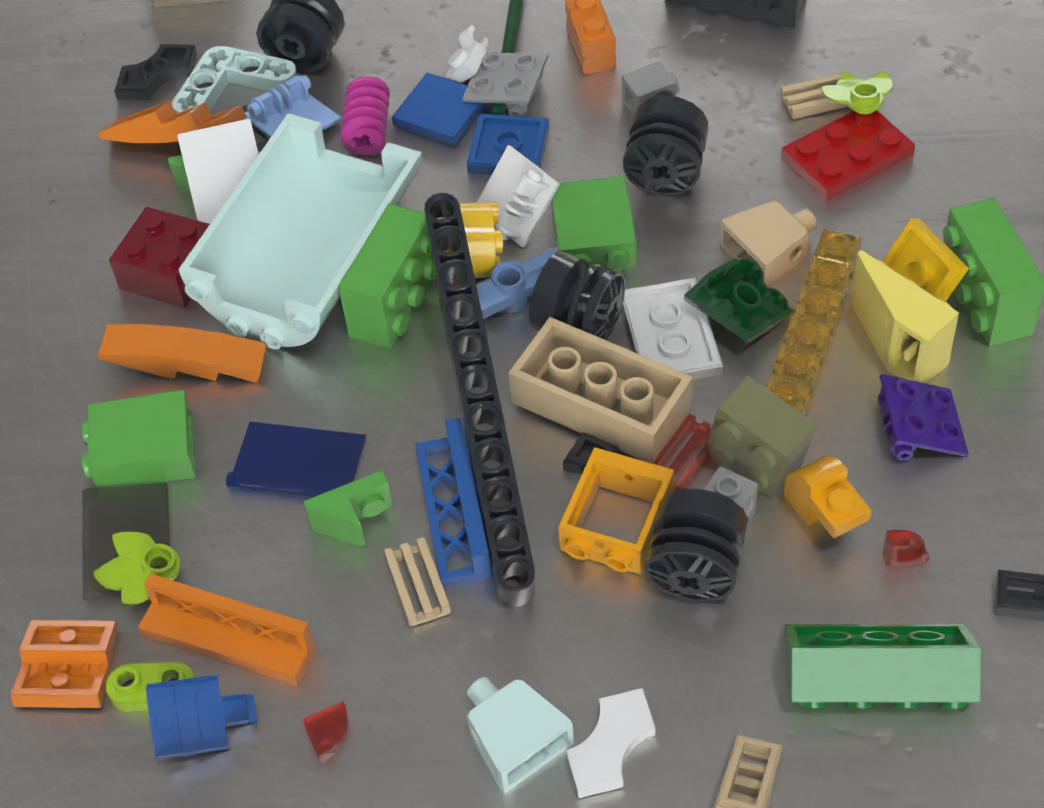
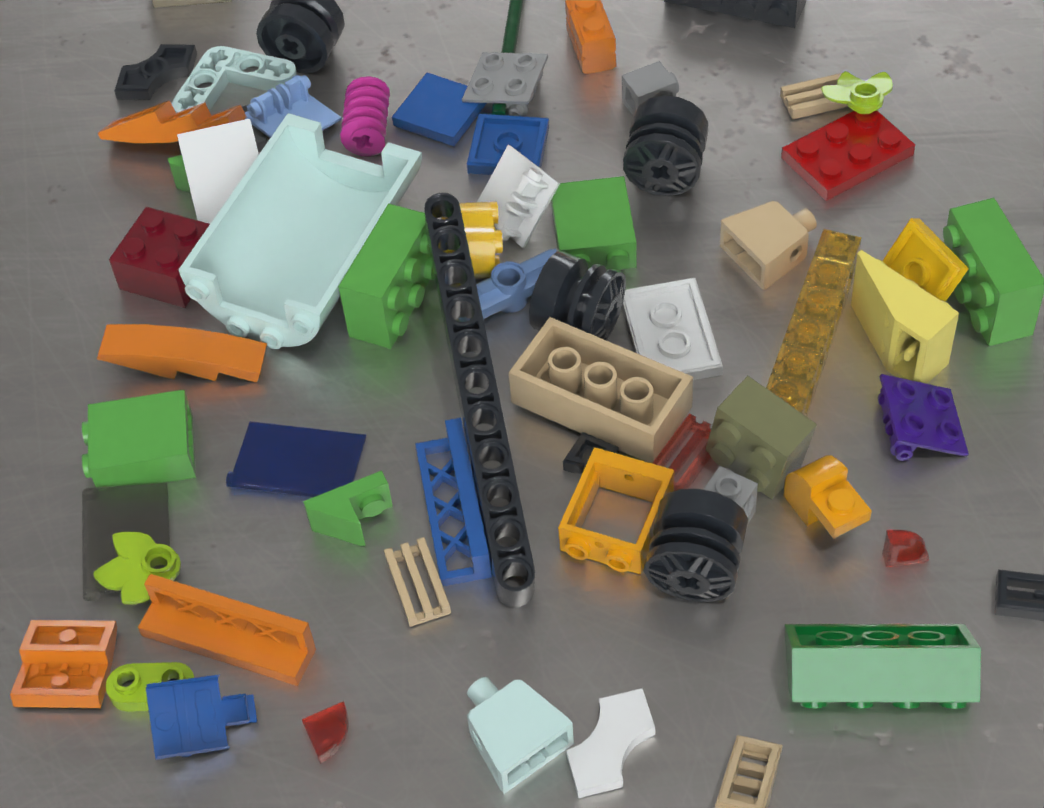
white plate [445,25,488,83] -> none
dark green slope [684,258,794,343] -> none

